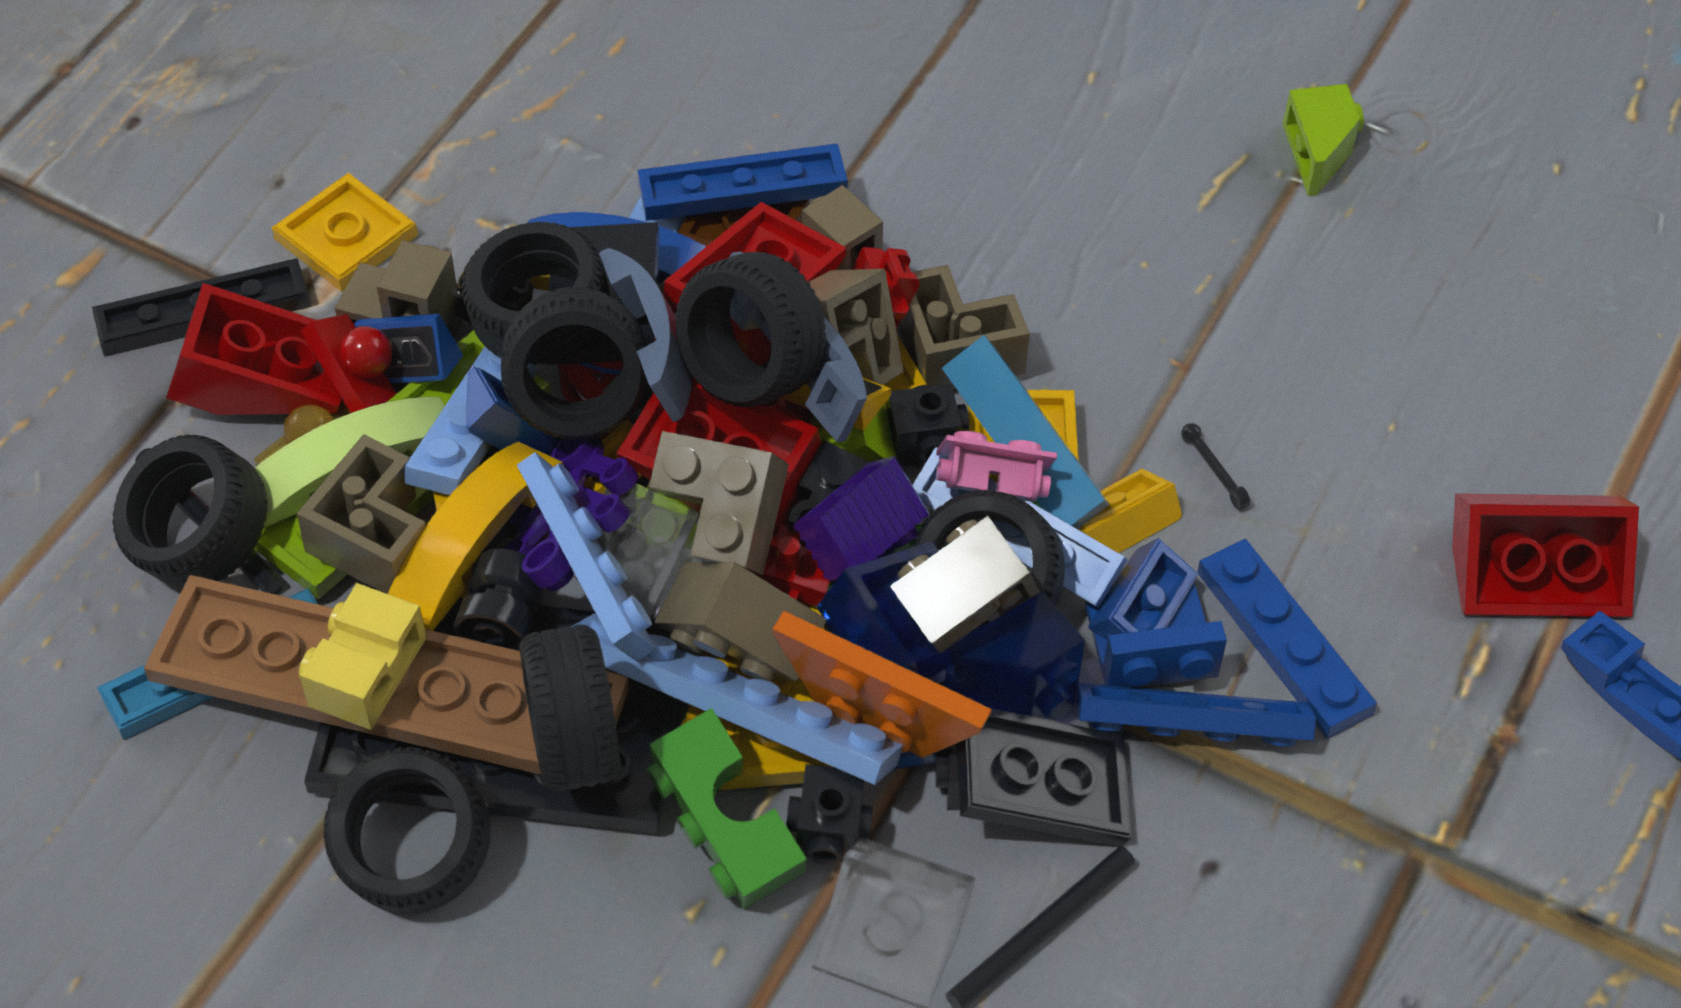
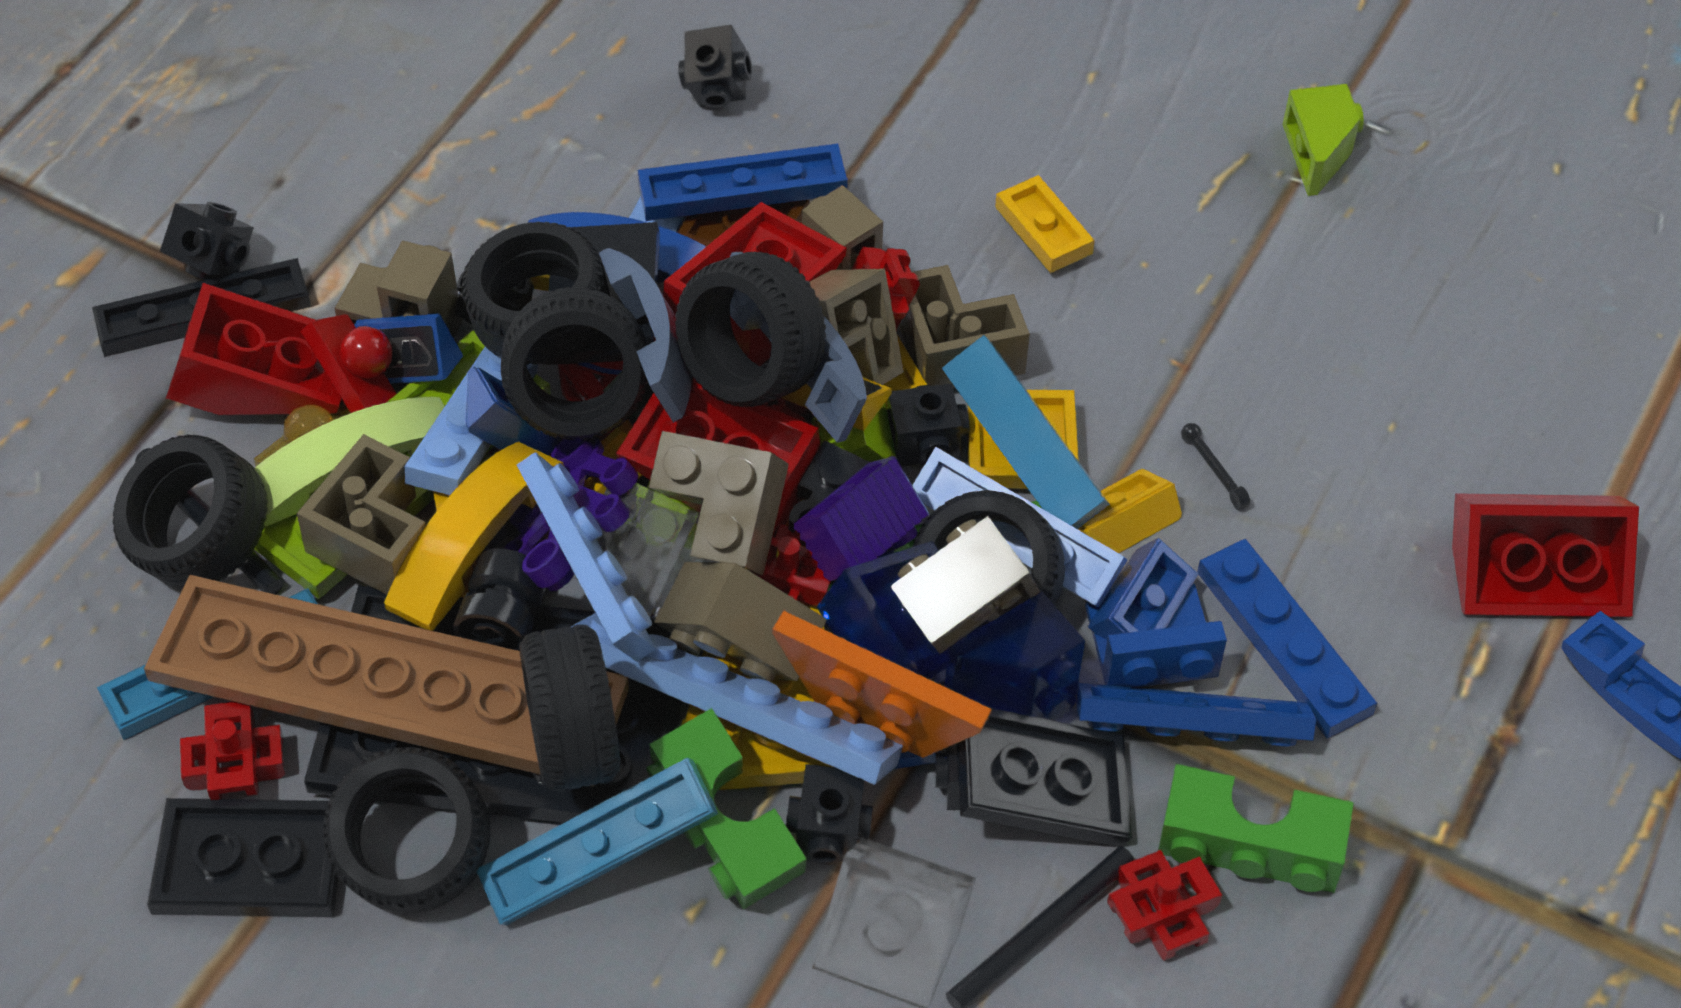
yellow tile [271,173,418,292] -> none
light yellow brick [299,583,427,730] -> none
bright pink hinge [936,431,1057,502] -> none
none -> black tile [147,798,338,918]
none -> black brick [159,202,254,280]
none -> red piece [180,702,285,800]
none -> dark azure tile [477,758,719,925]
none -> black brick [678,24,753,108]
none -> yellow plate [995,175,1095,273]
none -> red piece [1107,850,1222,961]
none -> bright green arch [1158,764,1354,893]

